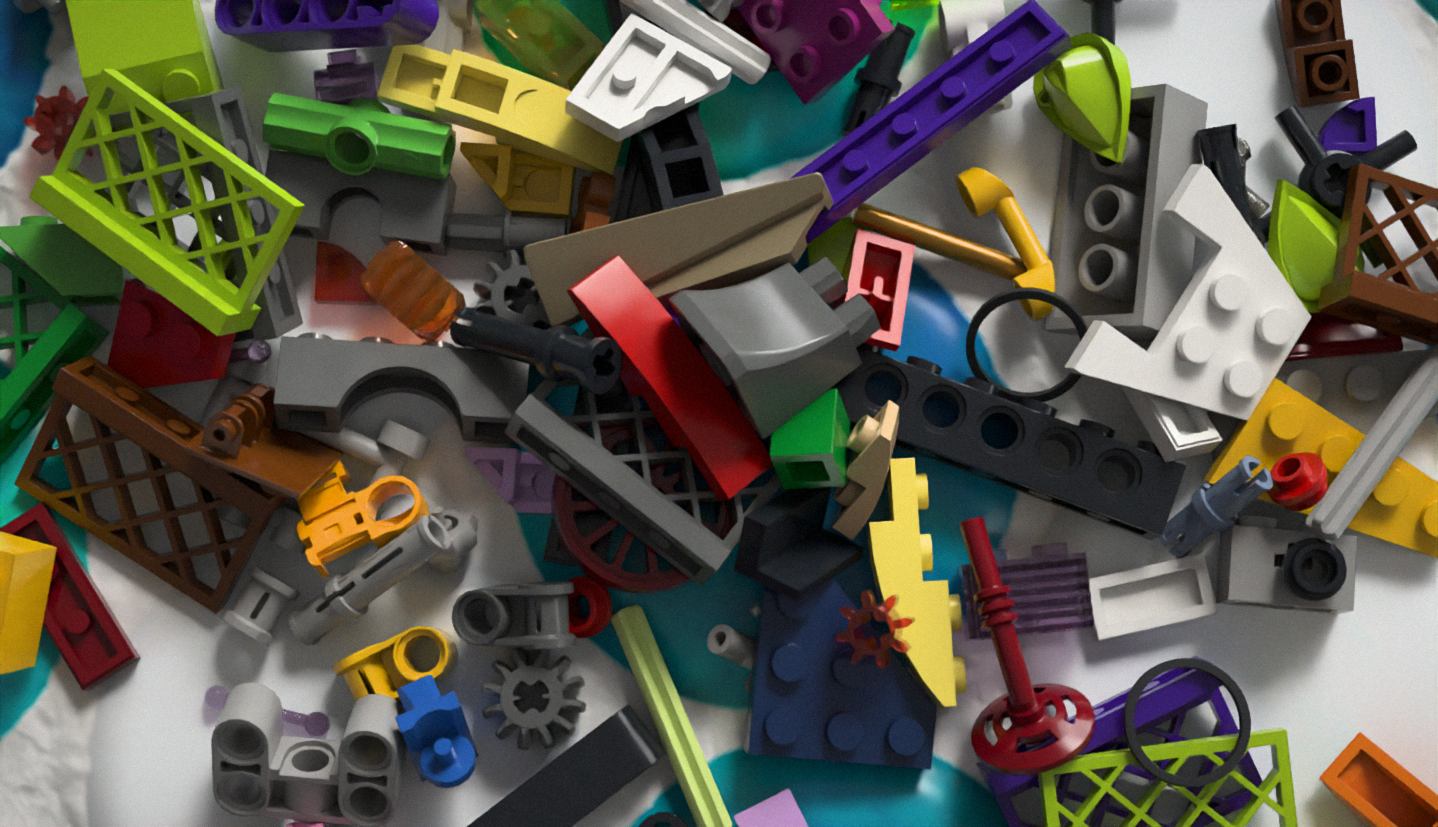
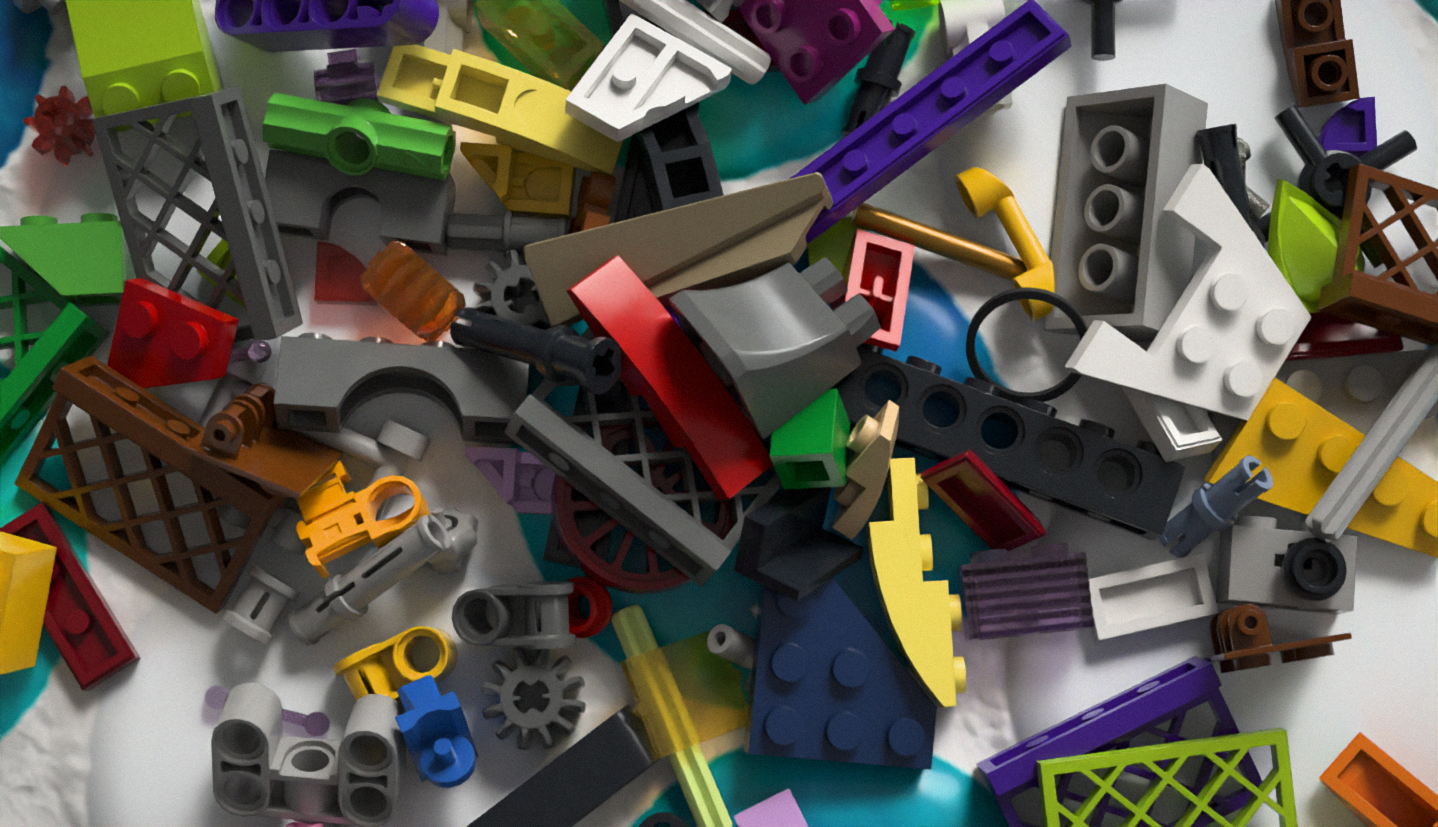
lime fence [29,69,305,336] -> none
clear red gear [835,589,916,669] -> none
dark red dish [959,517,1096,776] -> none
lime piece [1033,32,1131,163] -> none
black piece [1123,658,1251,787] -> none
red plate [1267,452,1328,511] -> none
none -> clear yellow piece [620,630,748,759]
none -> dark red tile [920,449,1046,555]
none -> reddish brown hinge [1202,604,1352,673]

